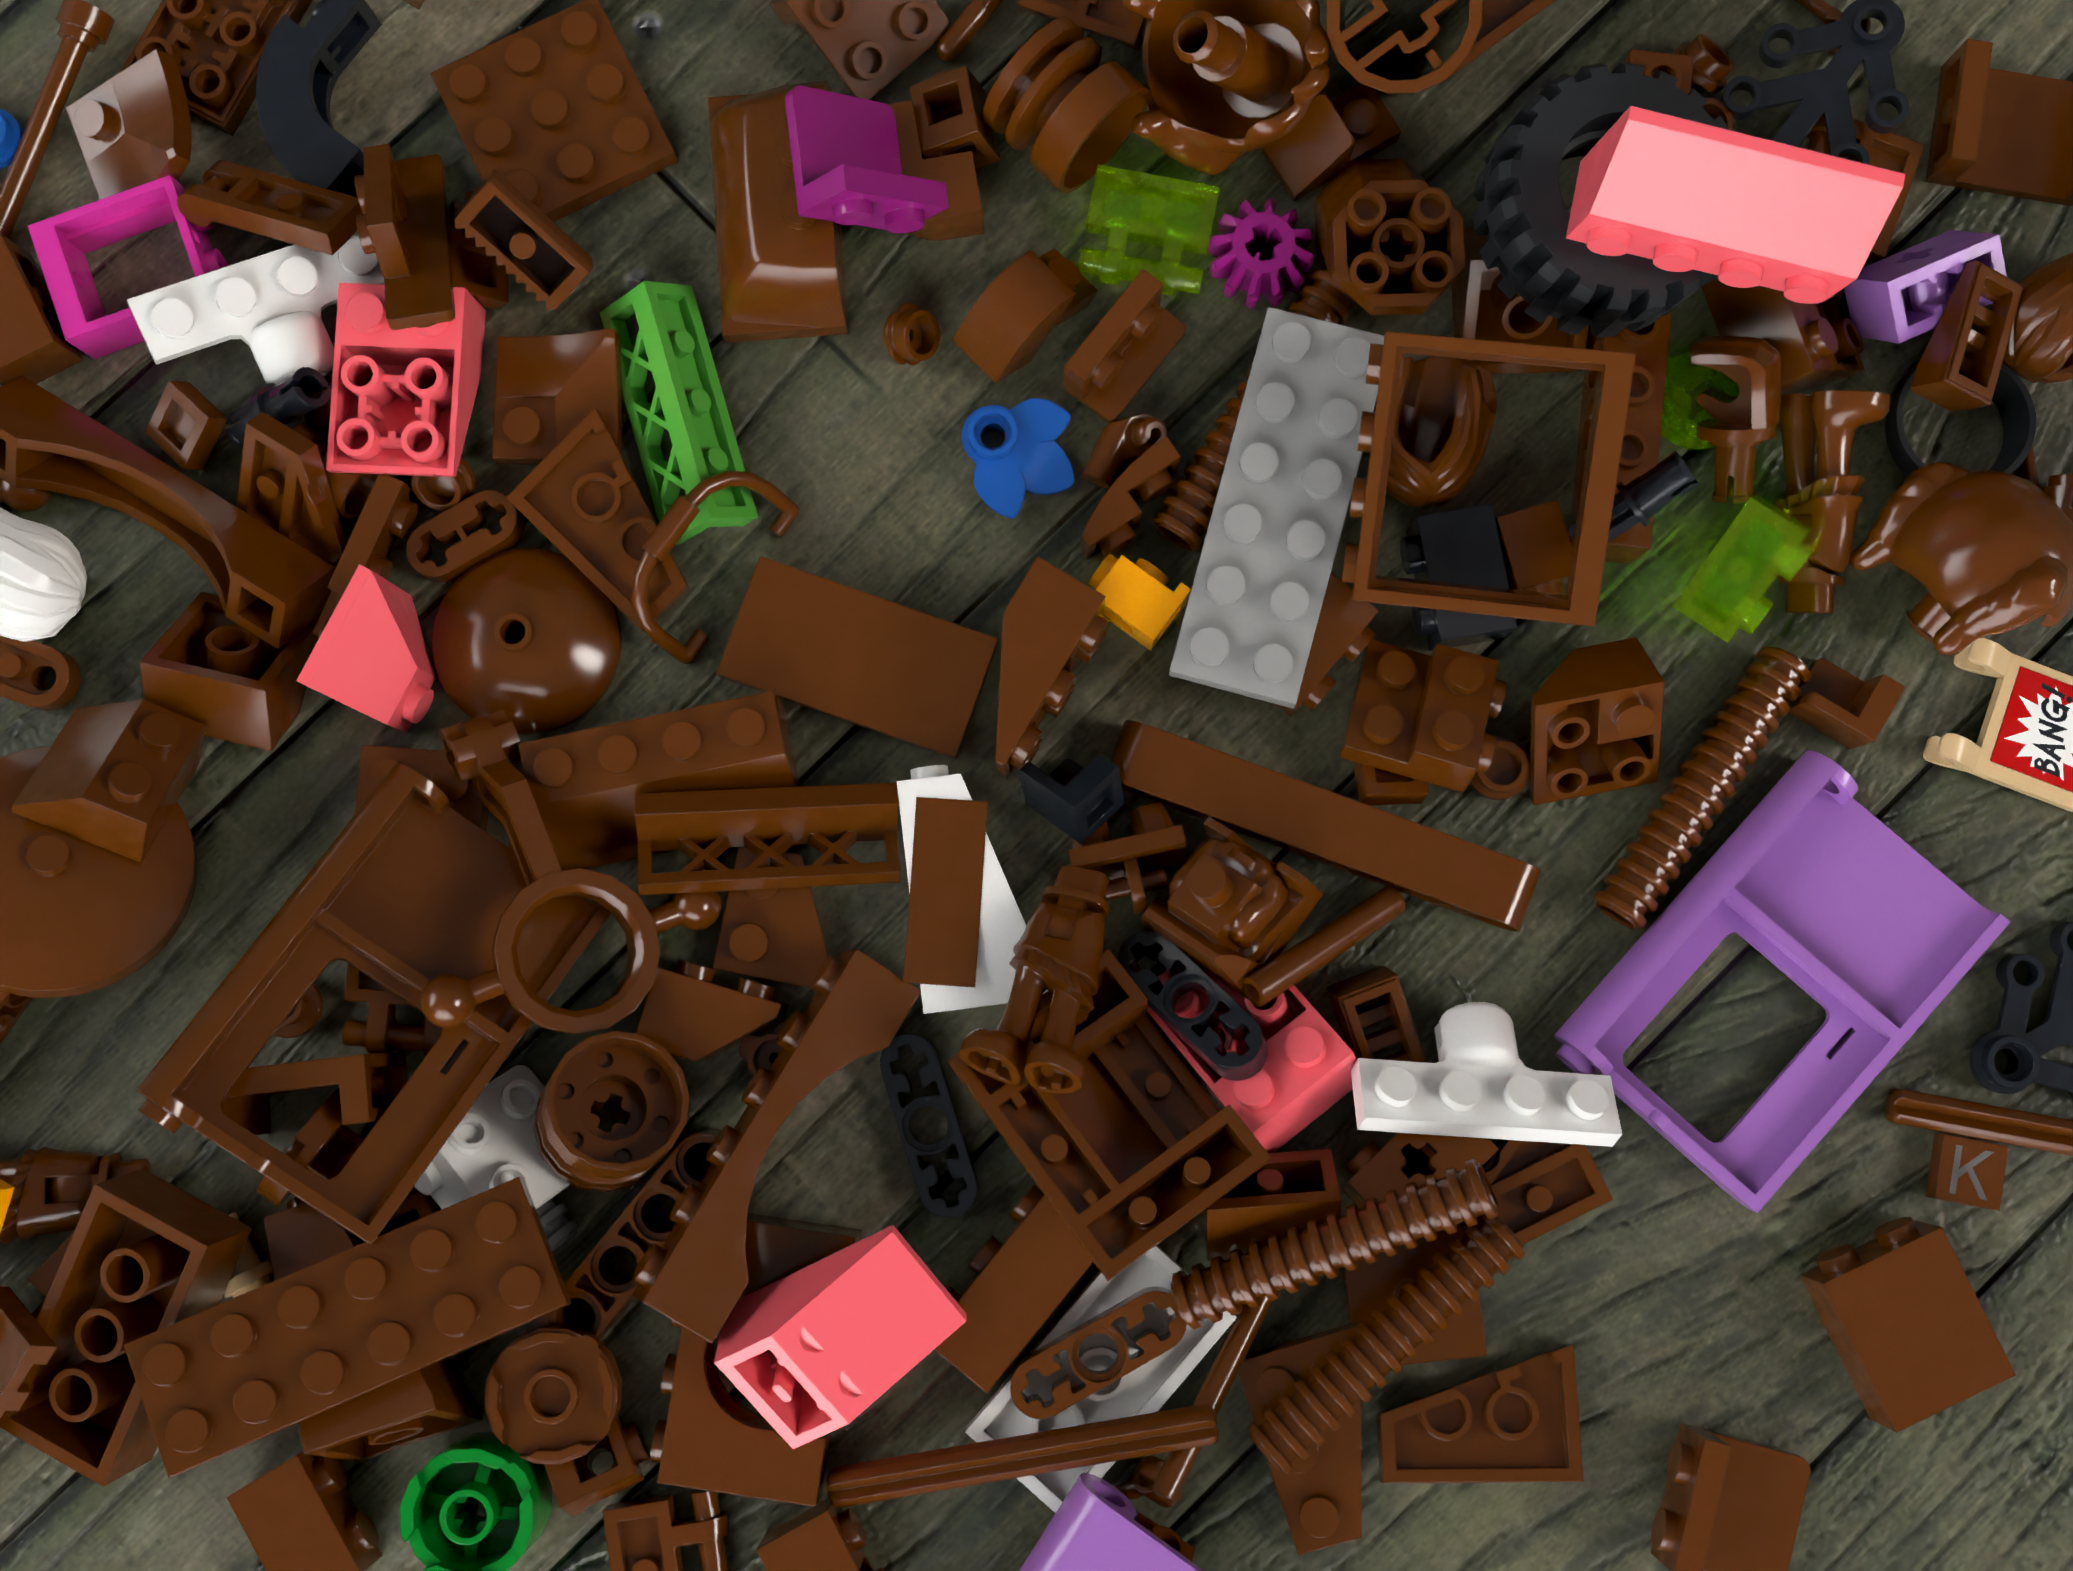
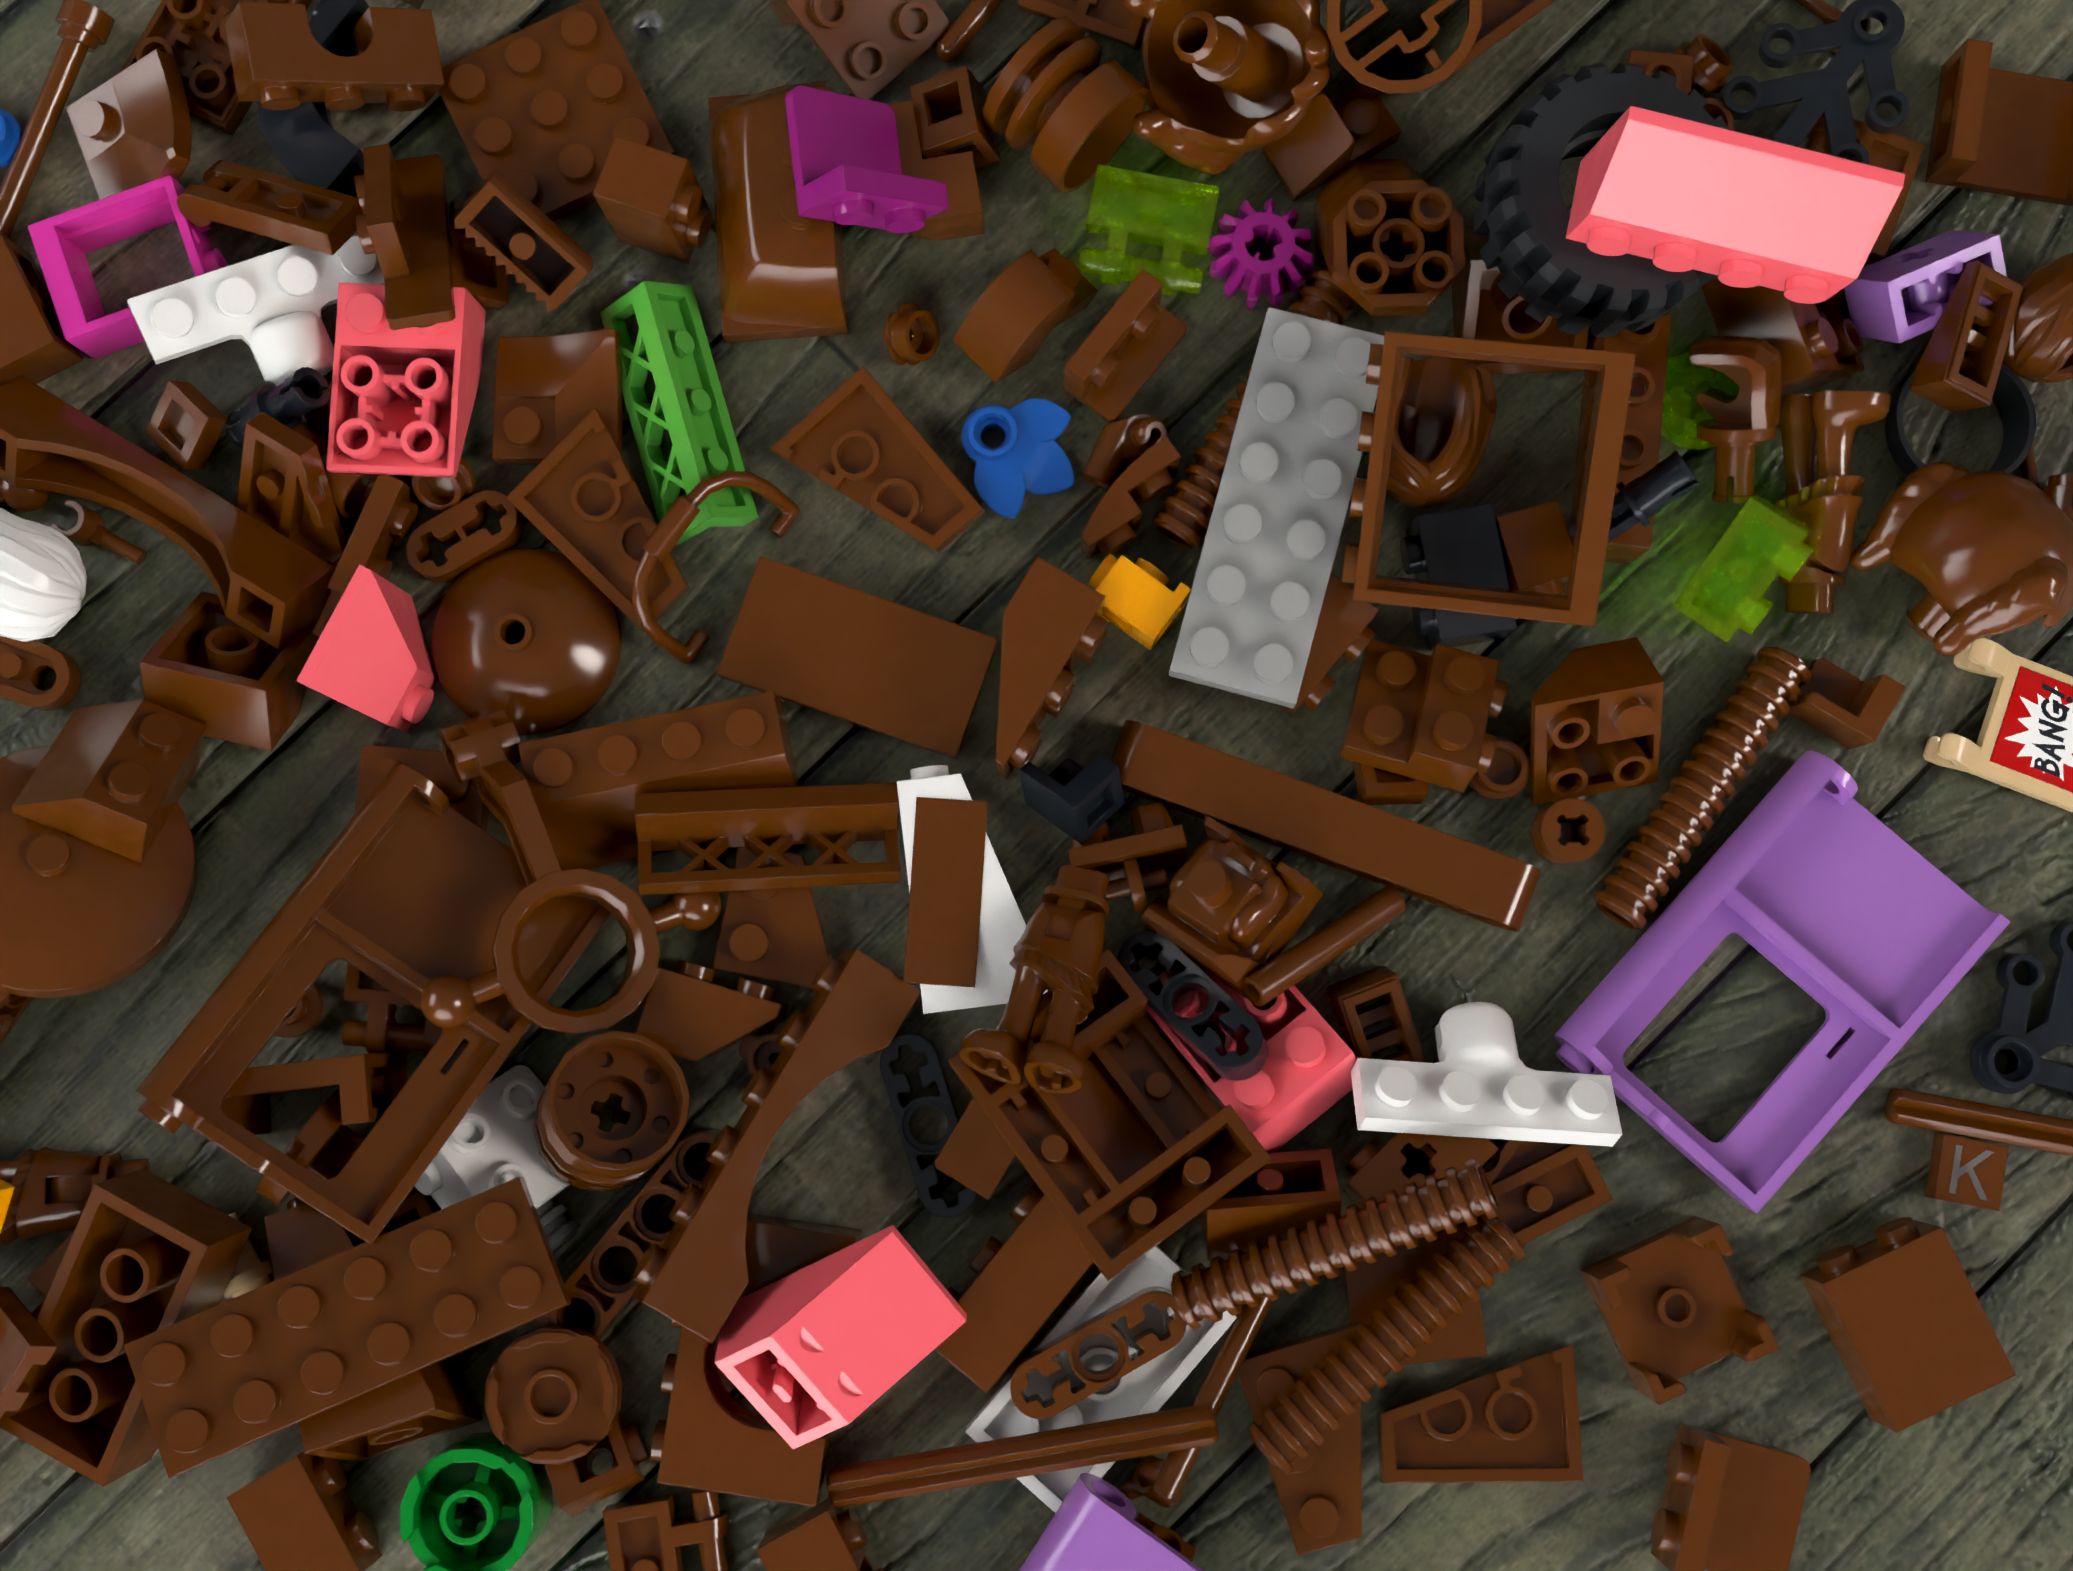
none -> reddish brown hand [51,500,147,565]
none -> reddish brown arch [225,2,444,112]
none -> reddish brown brick [593,135,712,264]
none -> reddish brown wing [770,366,986,552]
none -> reddish brown panel [935,1098,1015,1200]
none -> reddish brown wheel [1529,798,1606,865]
none -> reddish brown panel [1580,1216,1780,1405]

